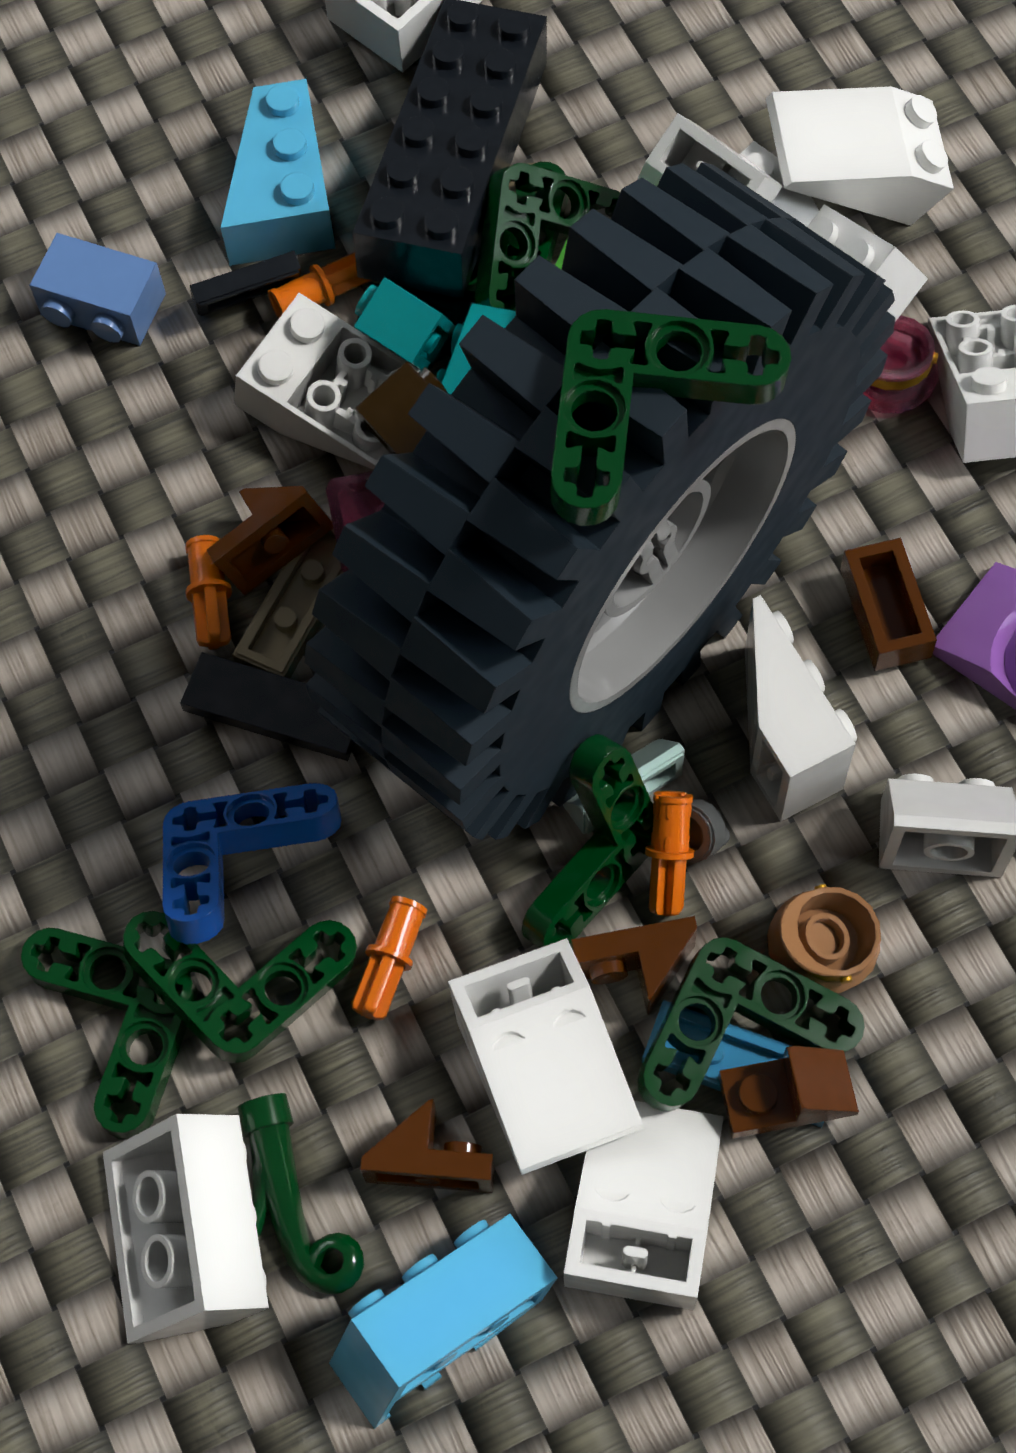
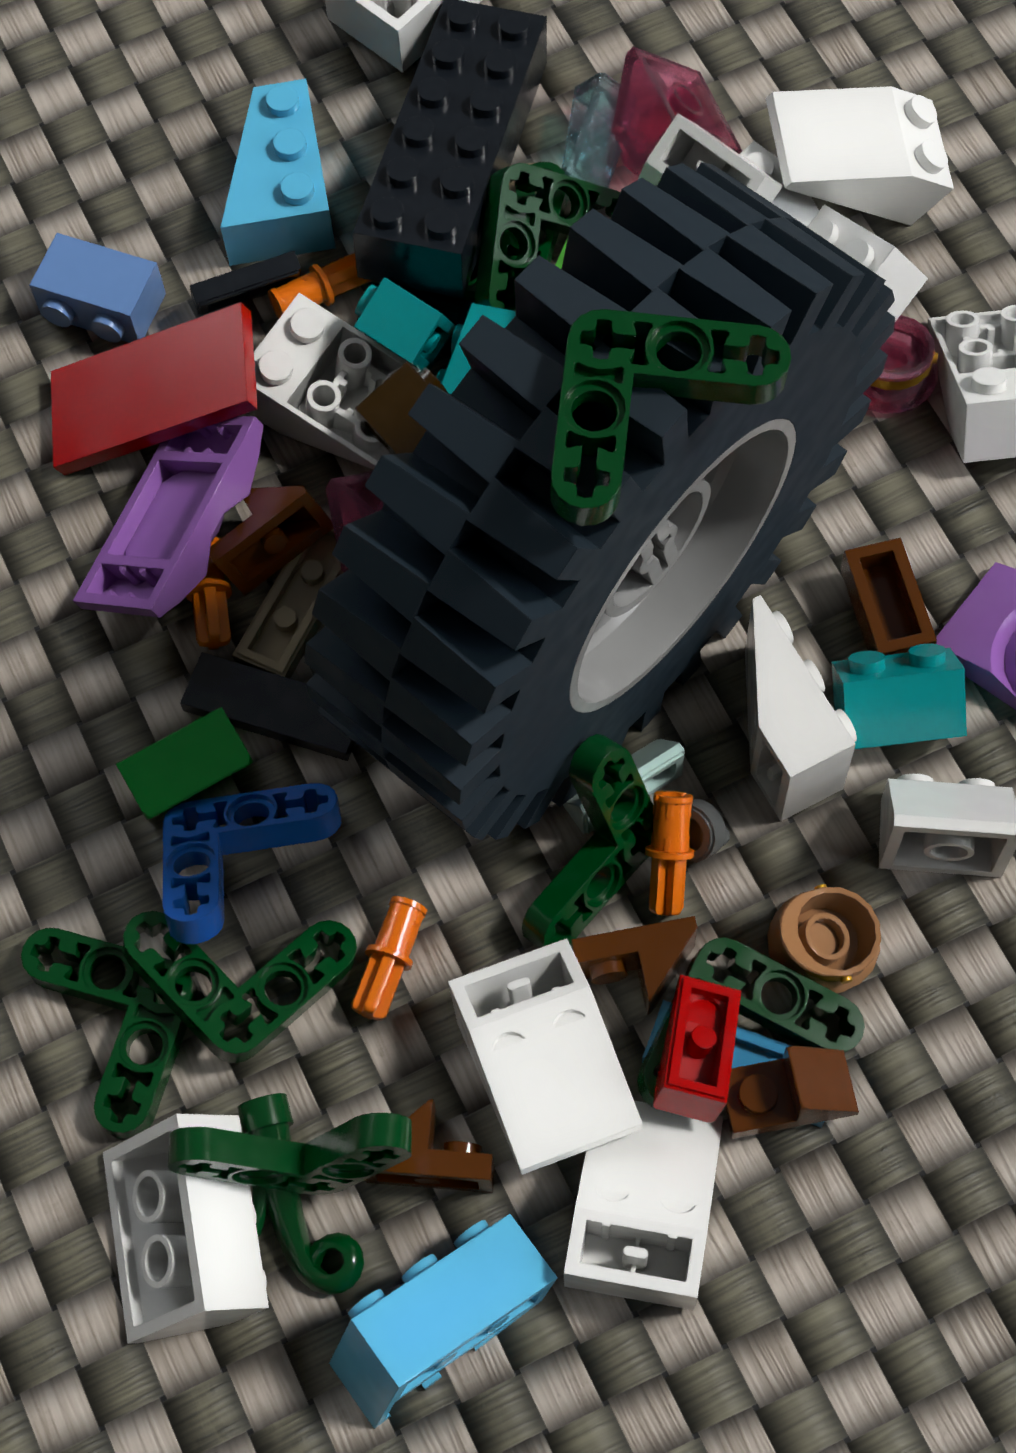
none -> red tile [51,302,258,475]
none -> medium lavender slope [73,416,263,618]
none -> green slope [116,707,253,820]
none -> dark green beam [167,1113,412,1195]
none -> clear light blue slope [562,73,637,188]
none -> clear pink slope [611,46,742,176]
none -> red slope [653,974,742,1123]
none -> teal brick [832,644,967,749]

